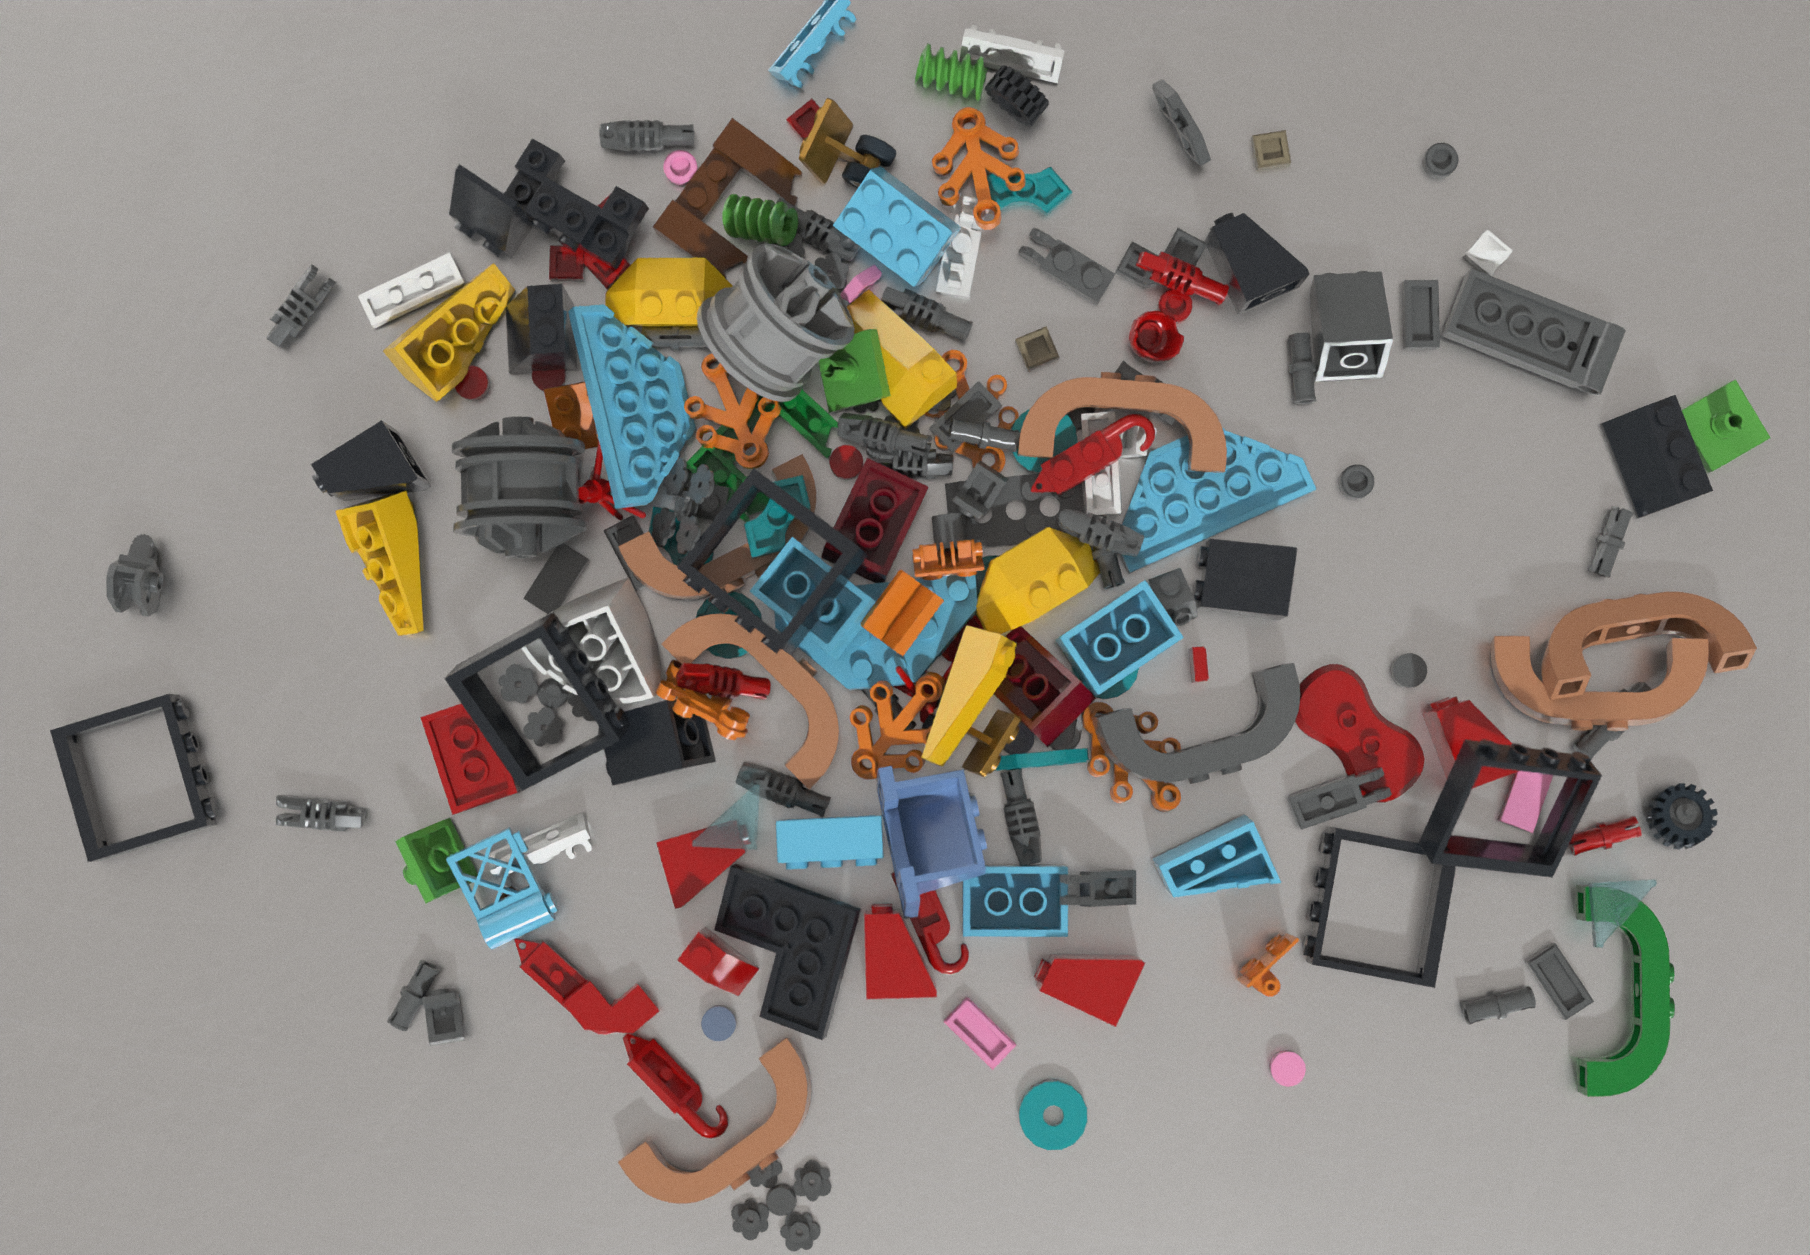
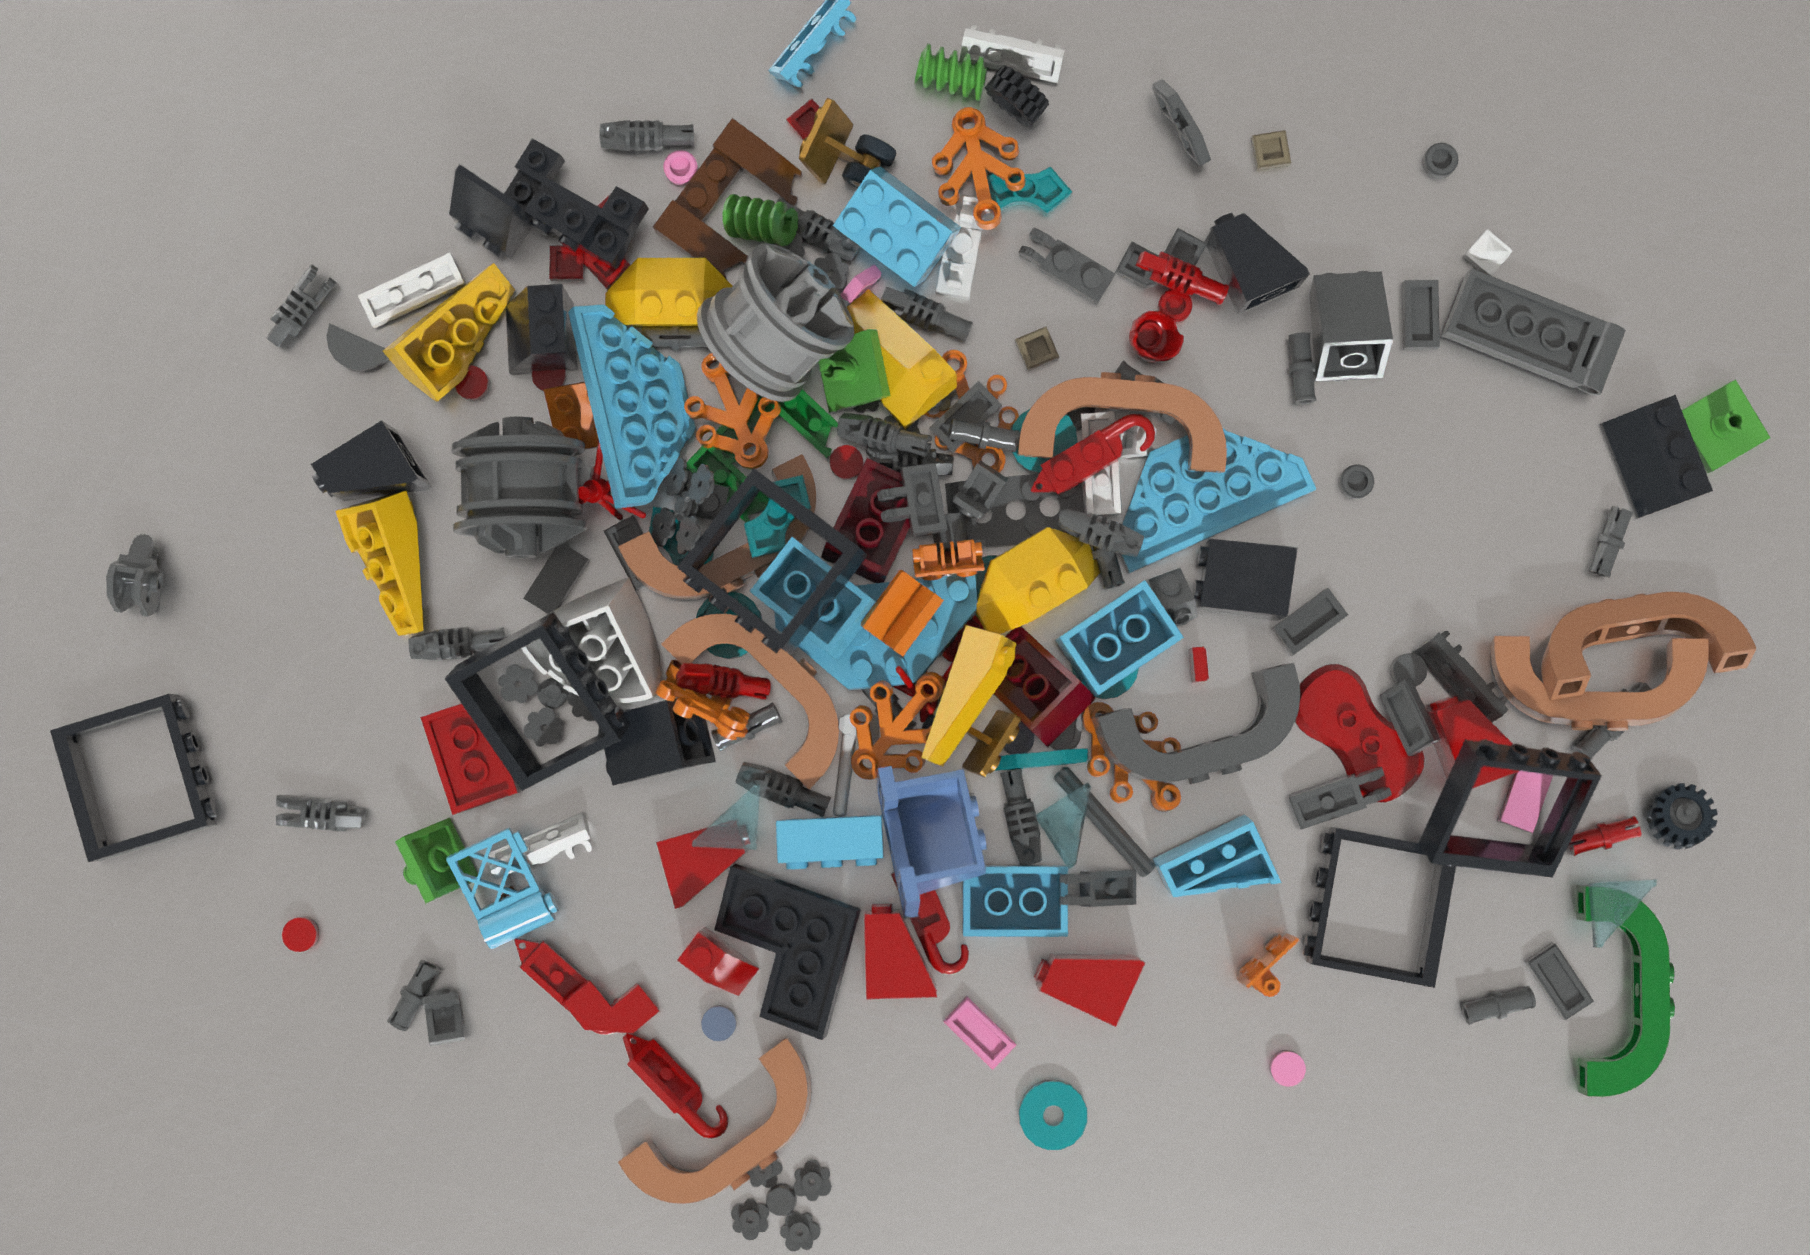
none -> red tile [282,917,319,952]
none -> dark grey tile [326,323,389,372]
none -> dark grey hinge [408,627,505,660]
none -> dark grey pin [711,702,782,751]
none -> white piece [833,714,880,816]
none -> dark grey hinge [877,463,947,537]
none -> clear light blue tile [1036,782,1091,869]
none -> dark grey axle [1054,767,1155,877]
none -> dark grey tile [1272,588,1348,656]
none -> dark grey tile [1379,679,1440,756]
none -> dark grey plate [1414,631,1509,722]

